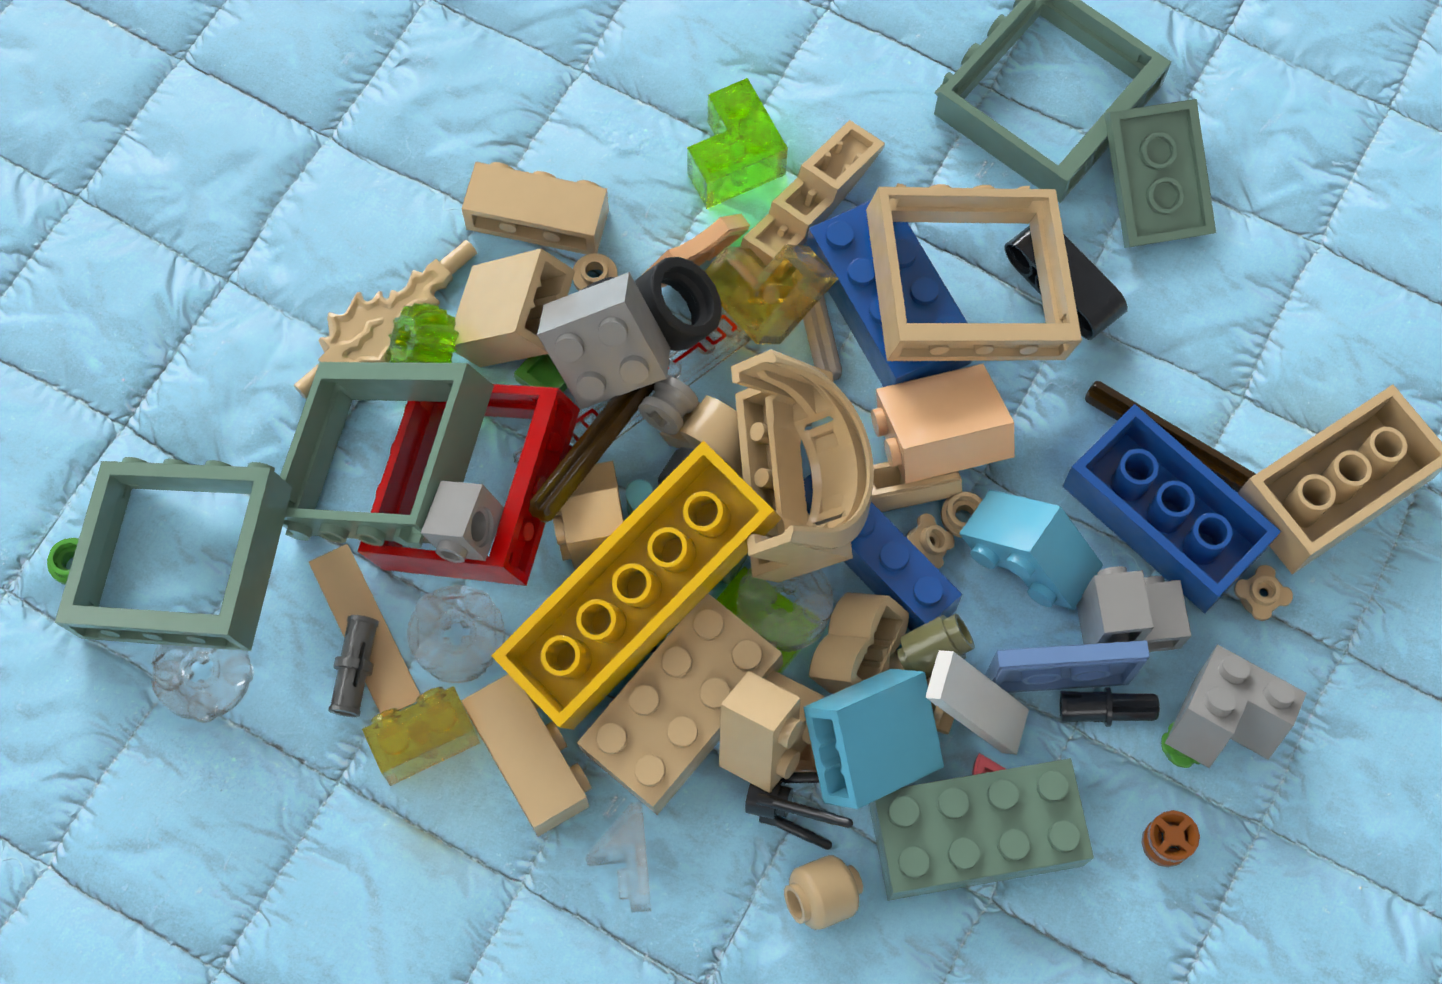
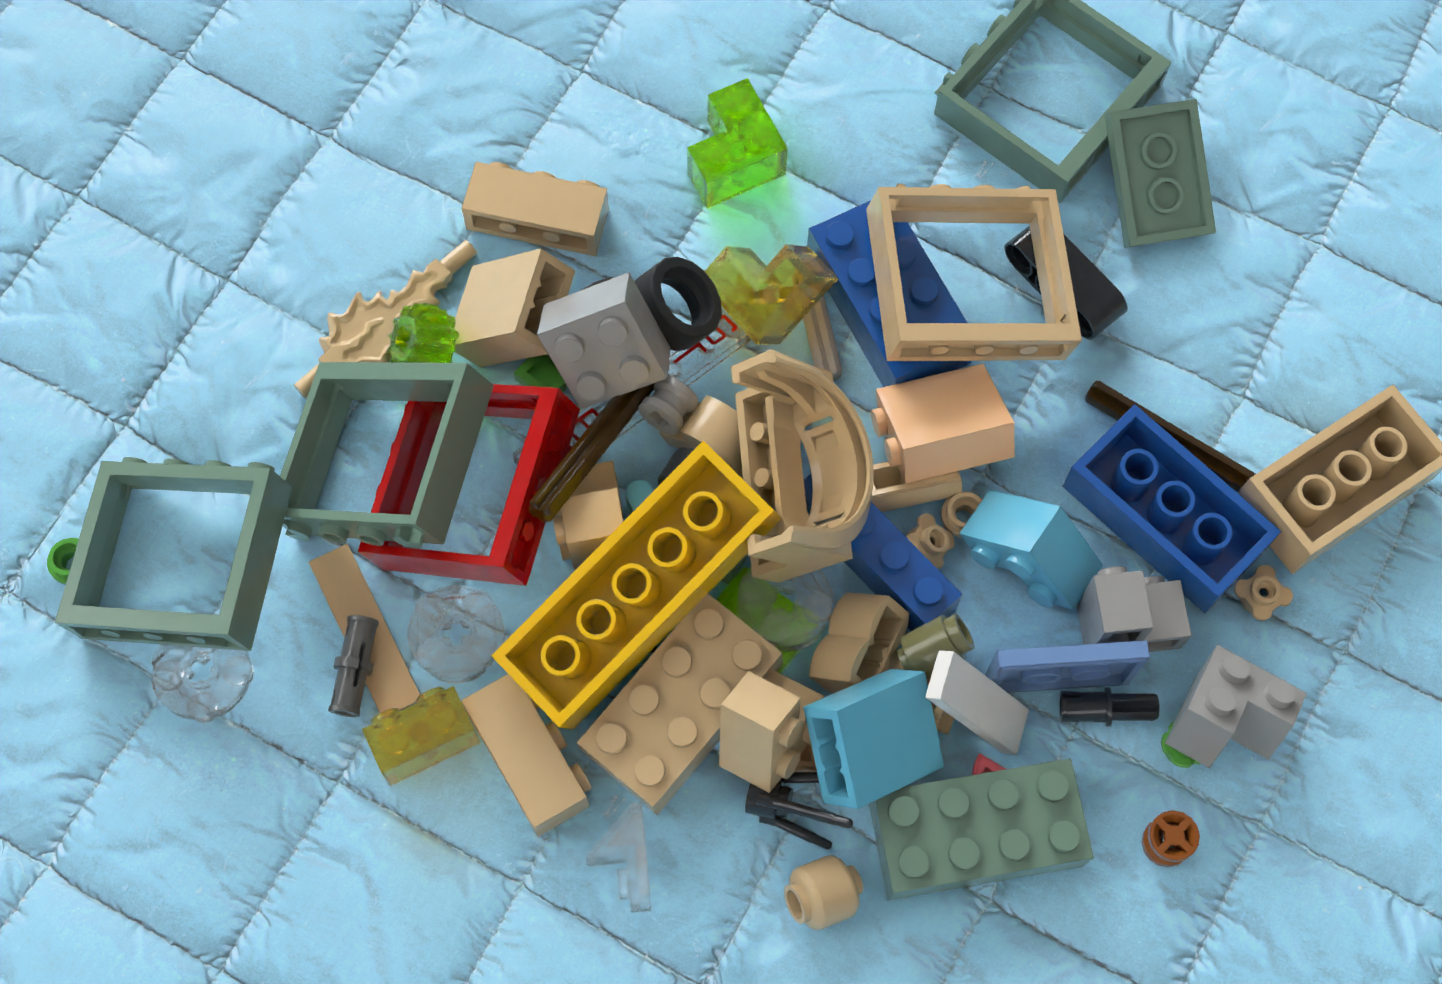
light grey brick [421,481,504,563] -> none
tan plate [573,253,618,291] -> none
light nougat tile [642,214,750,288] -> none
tan slope [740,120,885,274] -> none

